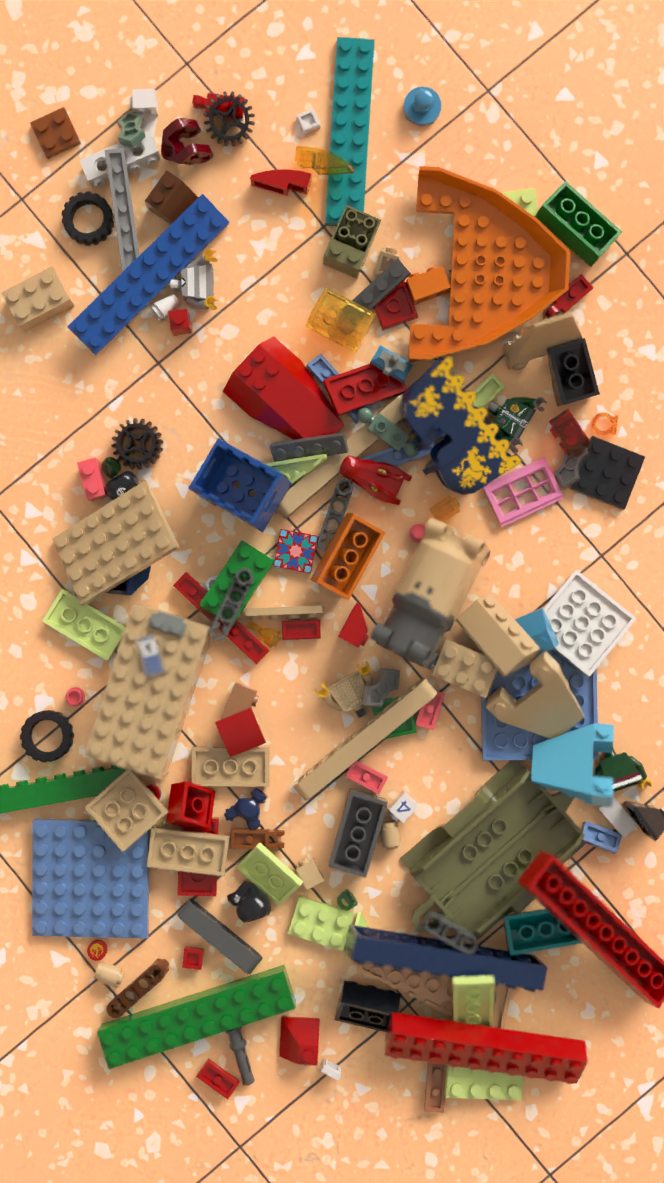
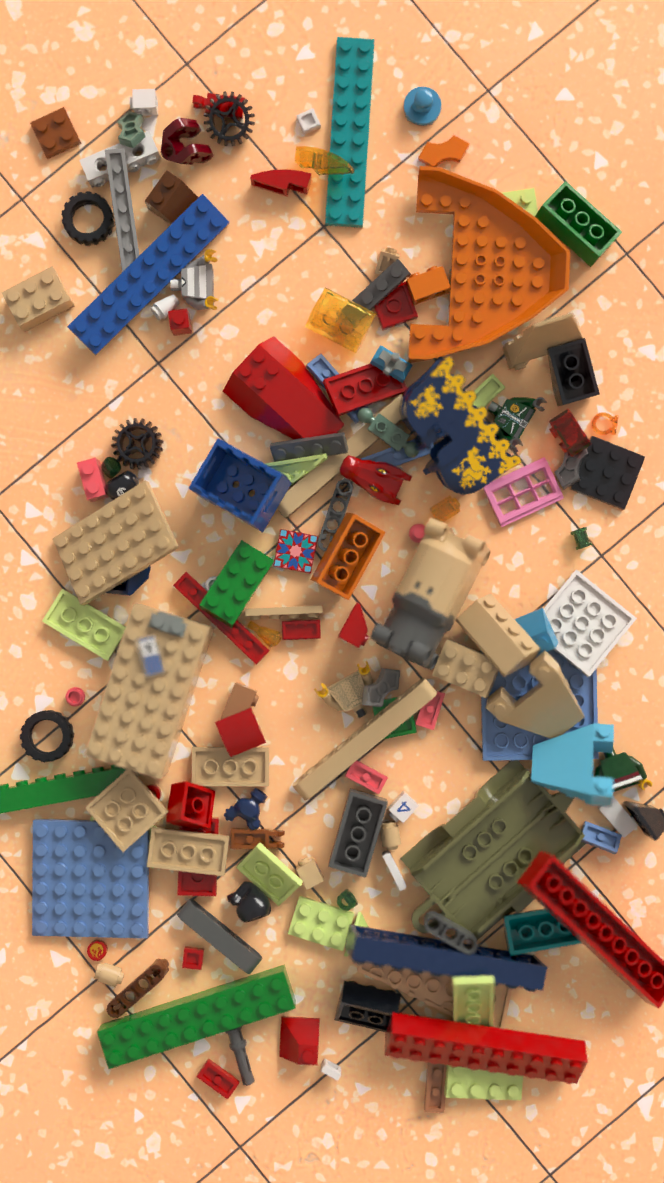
dark grey beam [210,568,253,642] -> none
olive slope [323,205,381,279] -> none
red plate [545,274,594,319] -> none
none -> white tile [382,850,407,891]
none -> orange tile [418,134,470,167]
none -> clear green bush [570,527,592,550]

